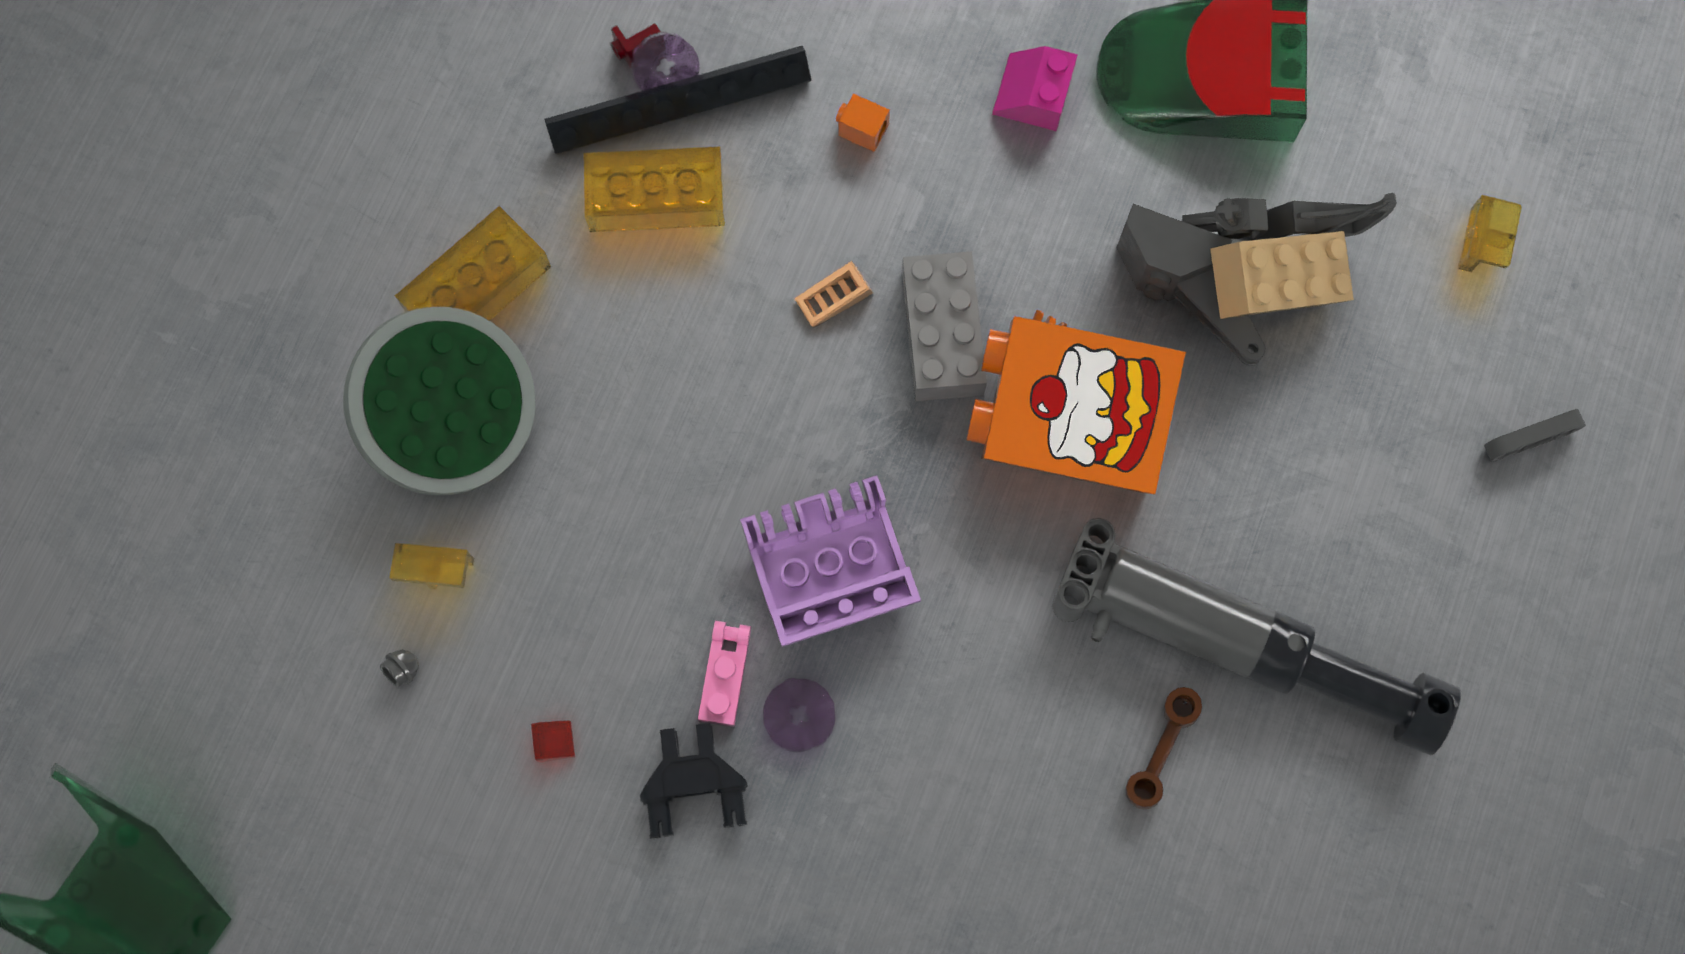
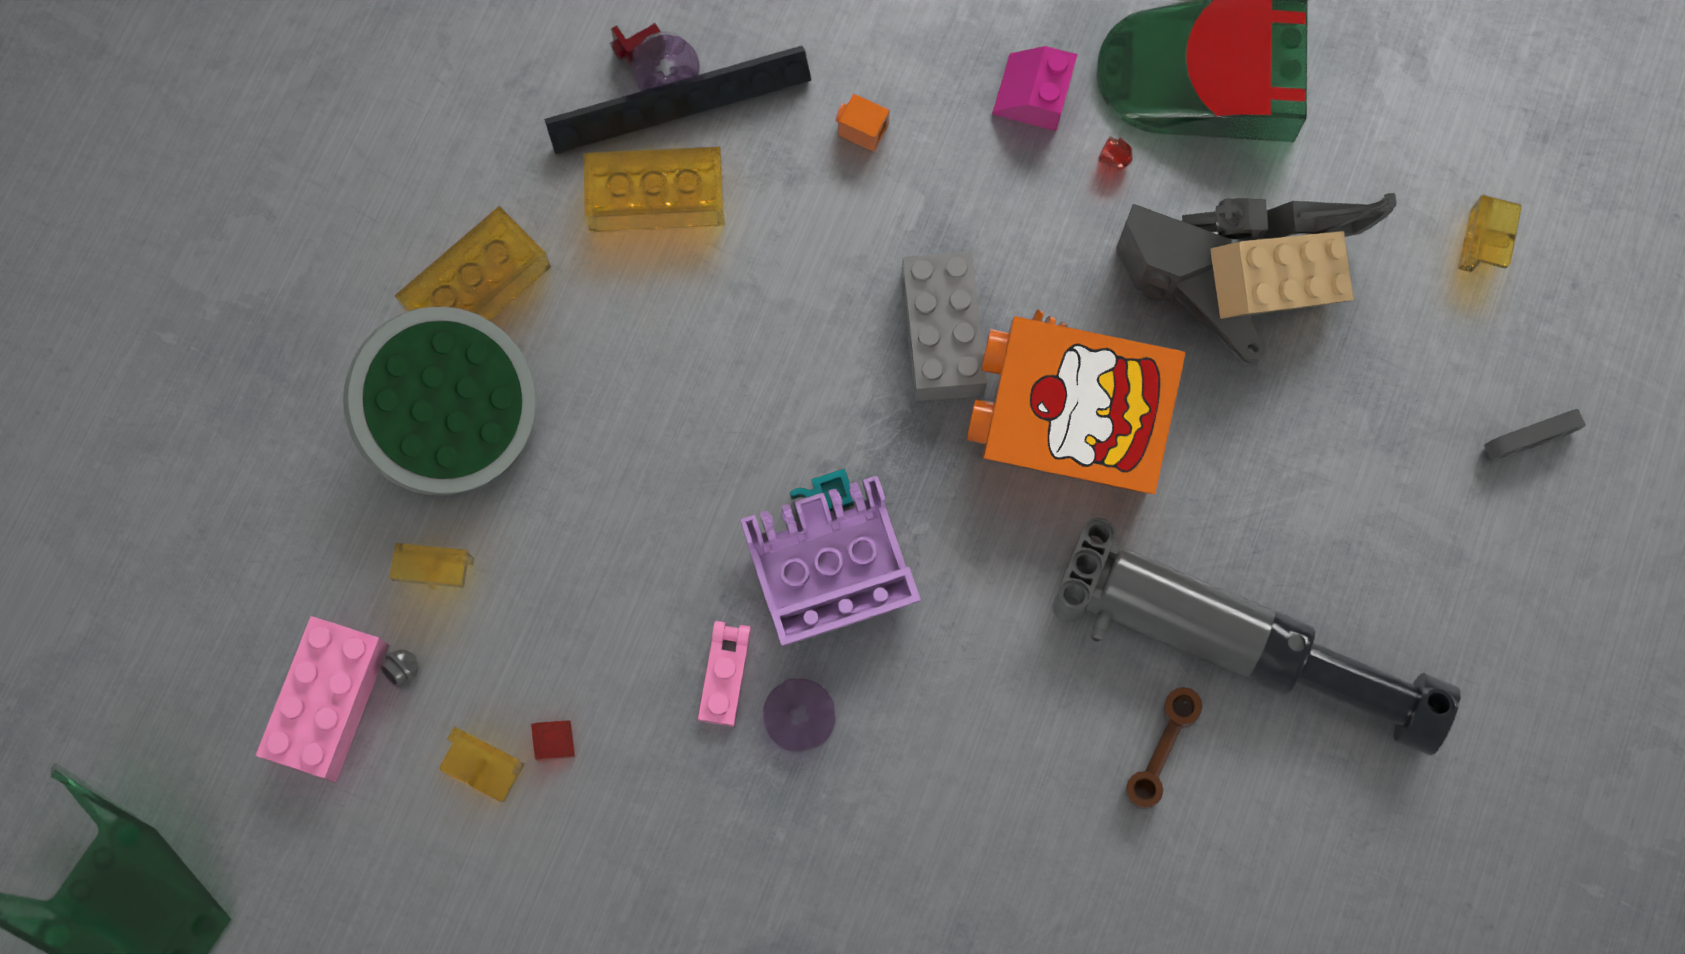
black connector [640,723,748,839] -> none
light nougat slope [794,261,873,328] -> none
none -> bright pink brick [255,616,389,783]
none -> clear yellow panel [440,726,524,802]
none -> teal plate [790,469,854,517]
none -> clear red plate [1098,136,1133,171]

